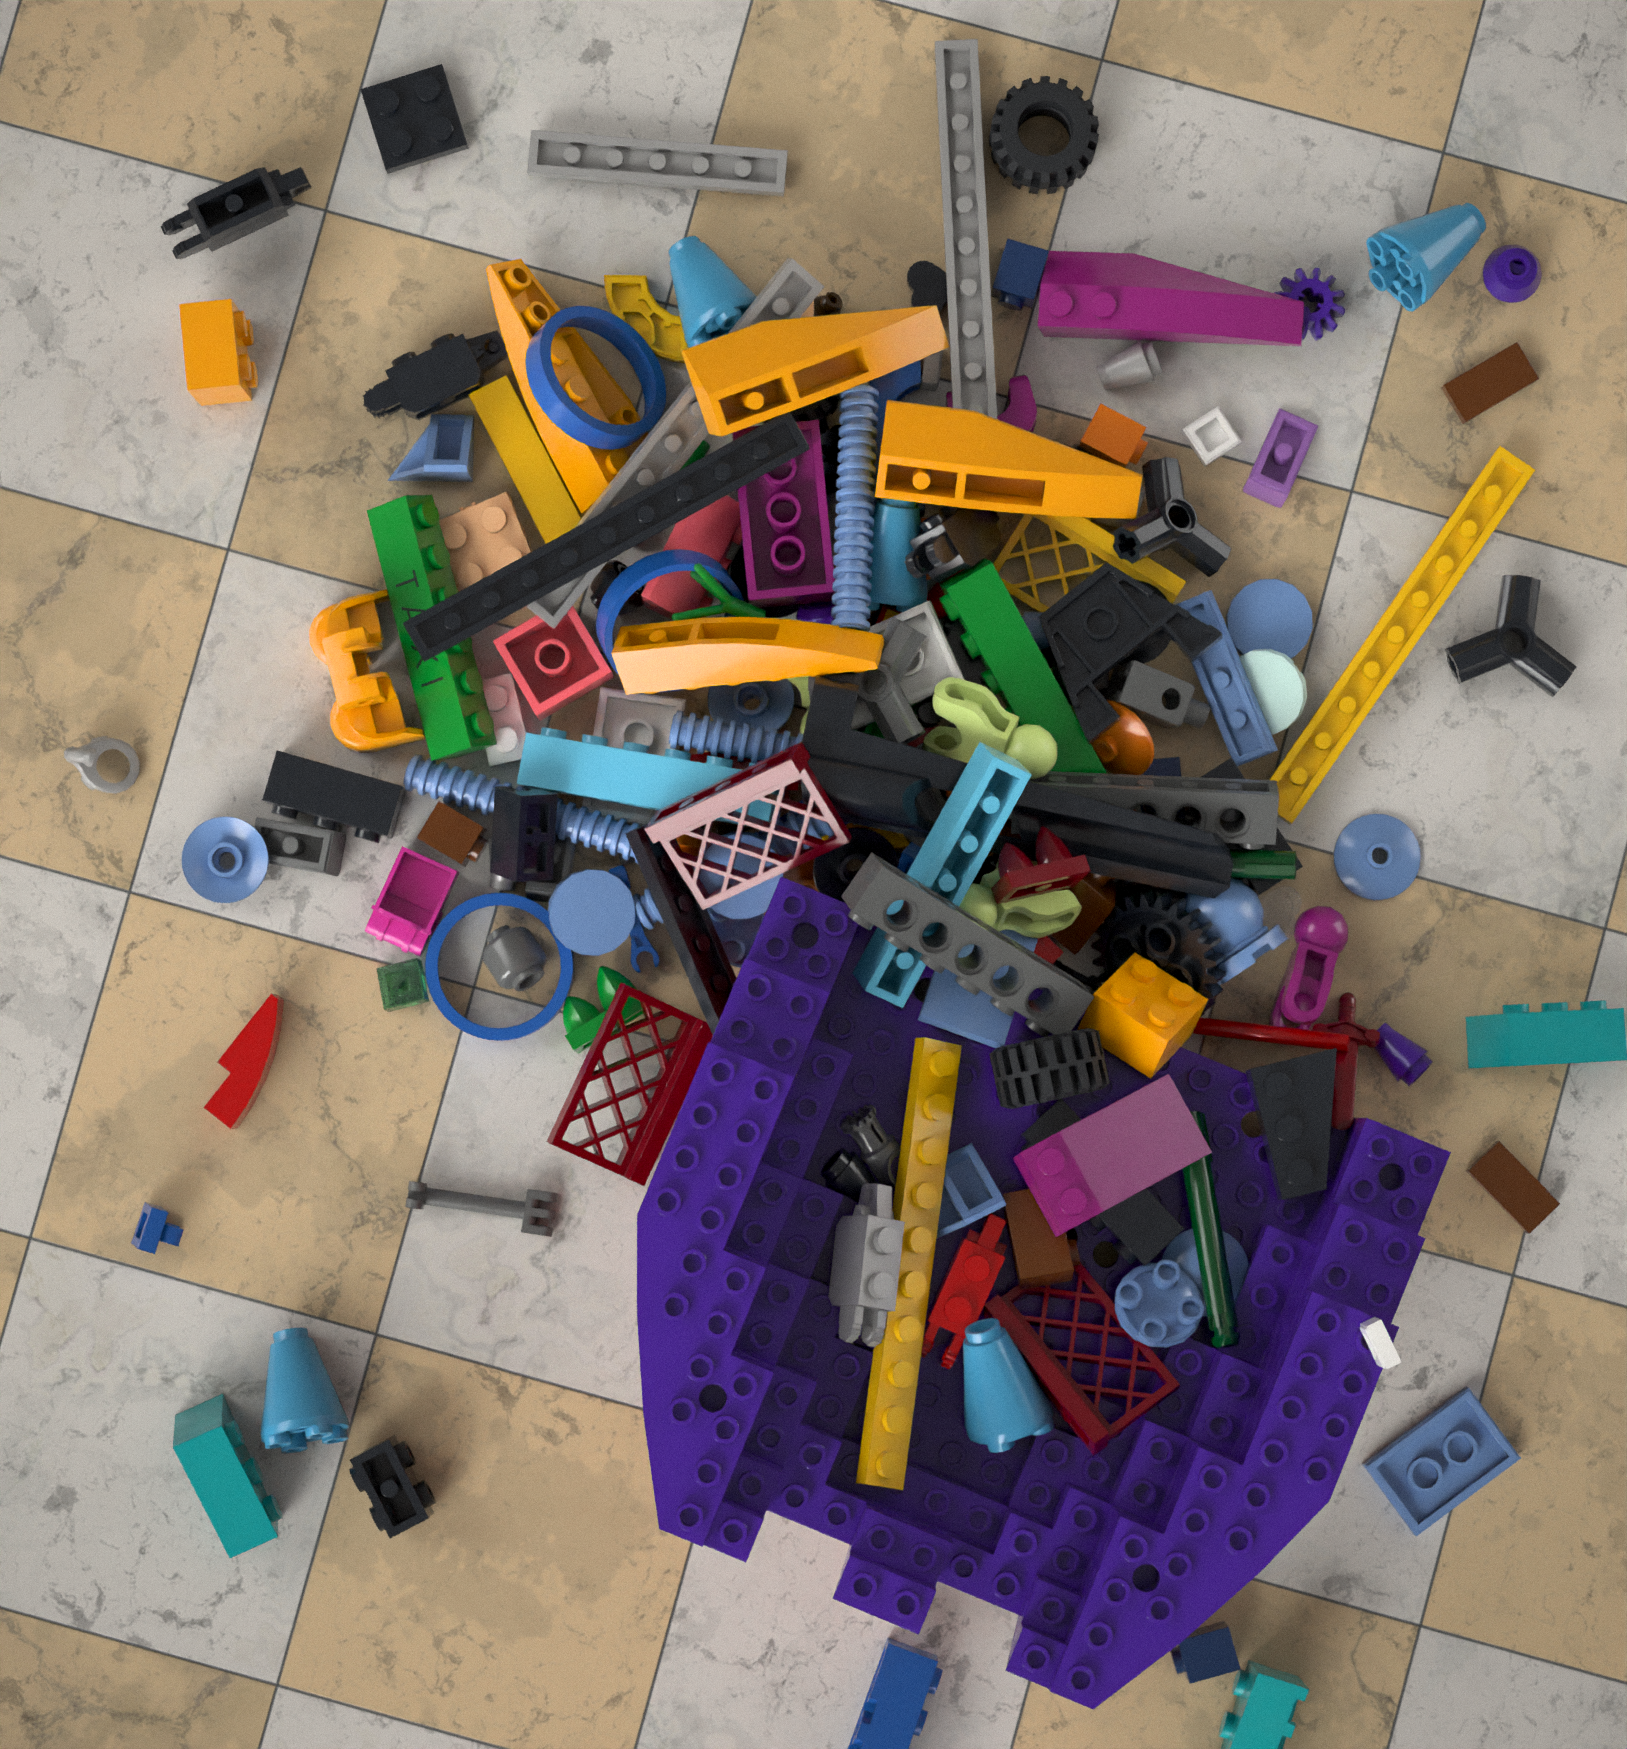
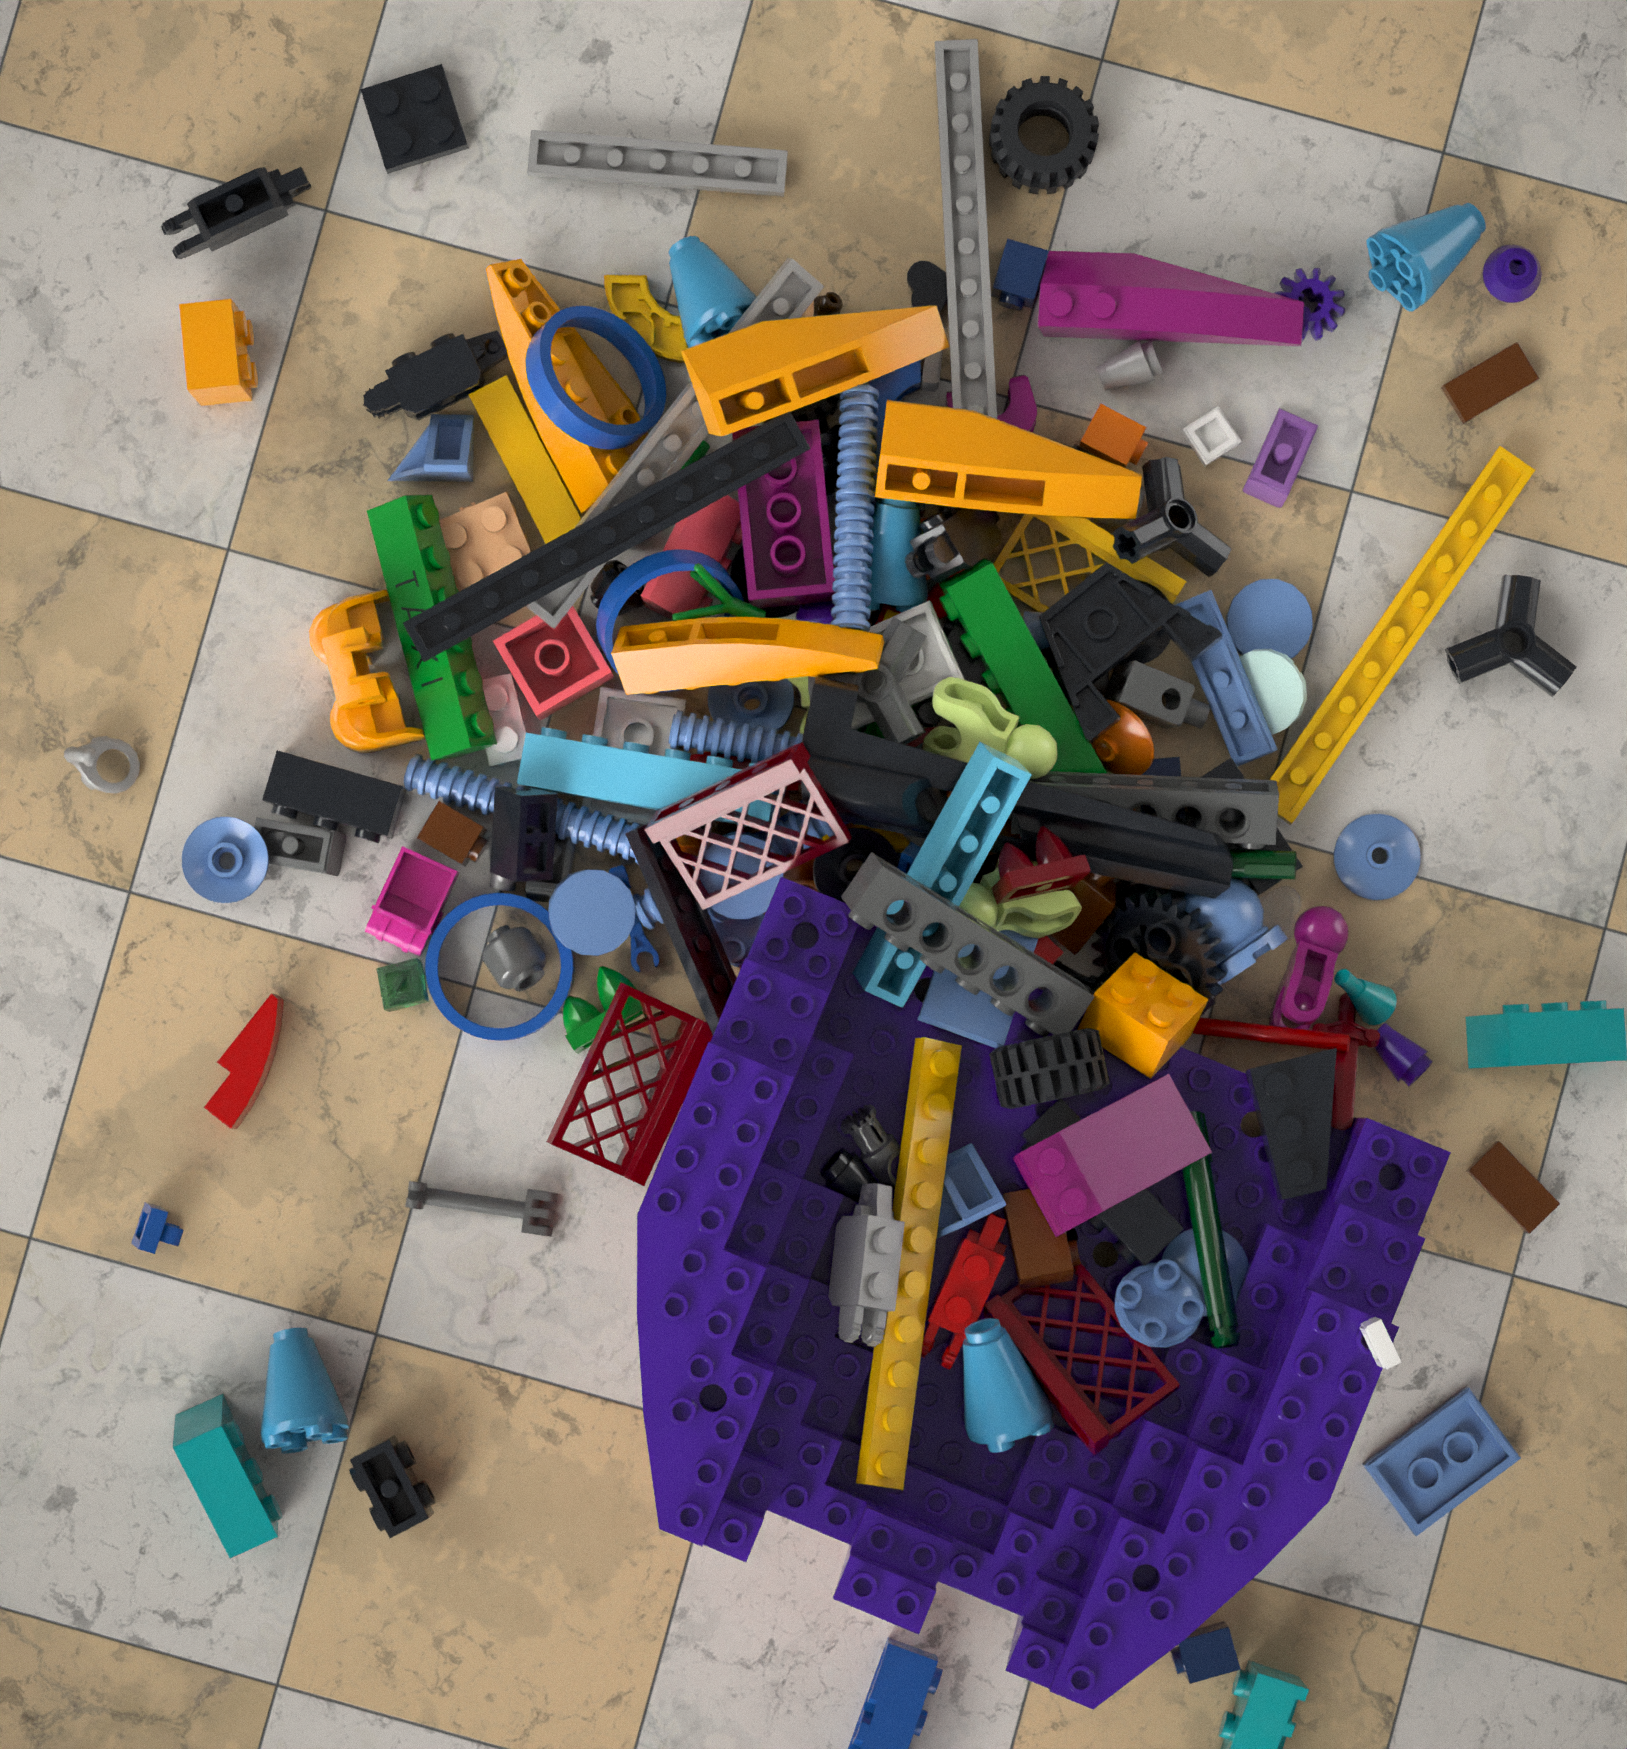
none -> teal cone [1334,969,1397,1025]

